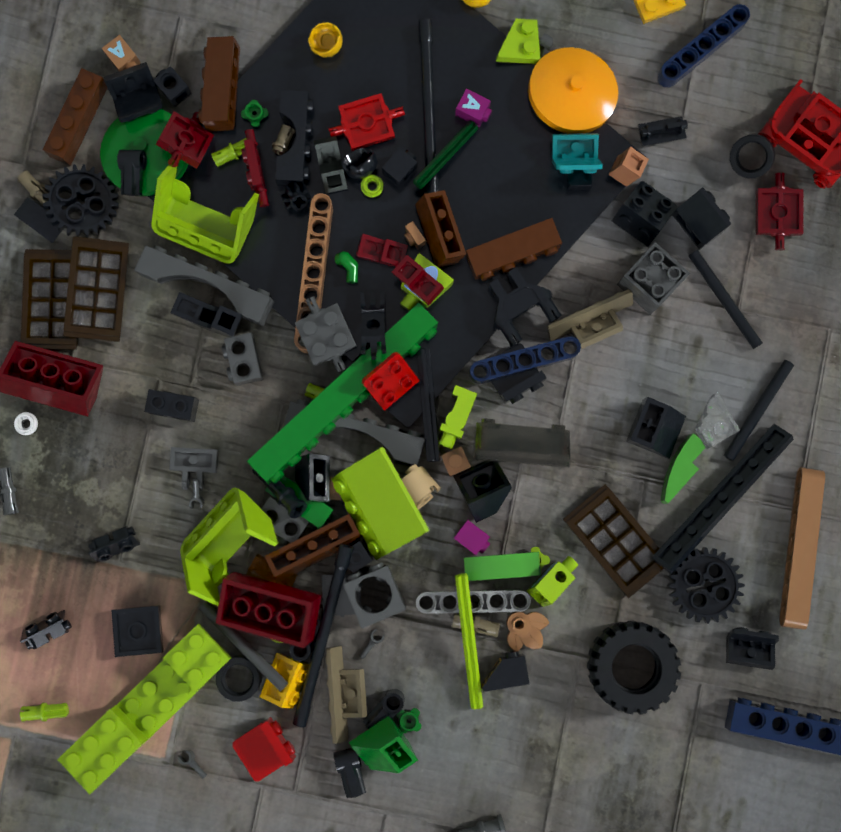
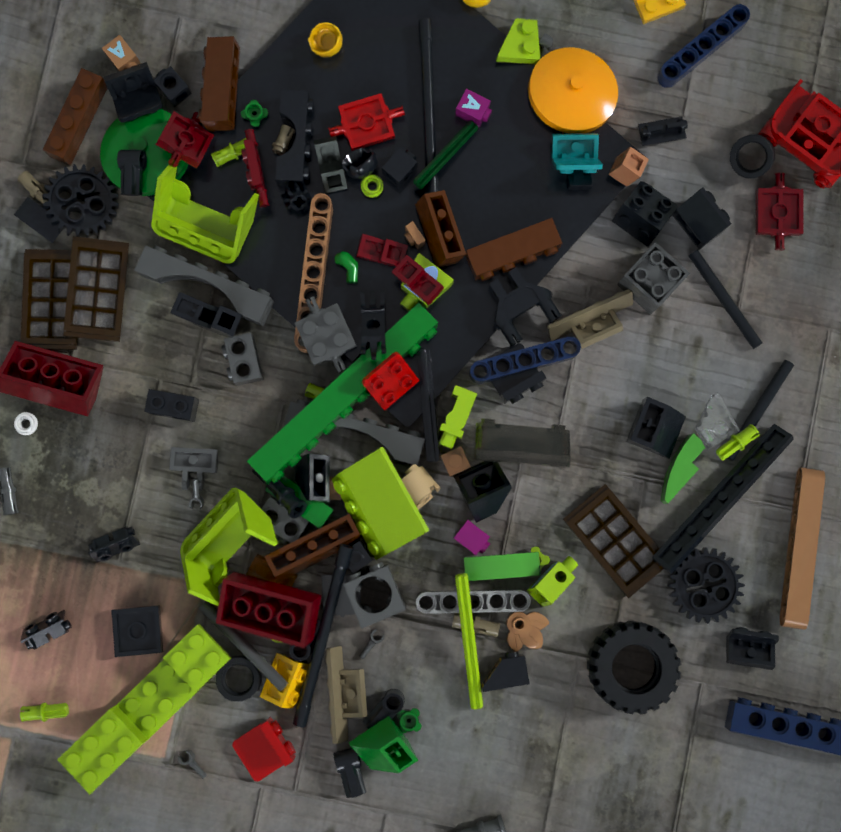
none -> lime axle [716,424,760,460]

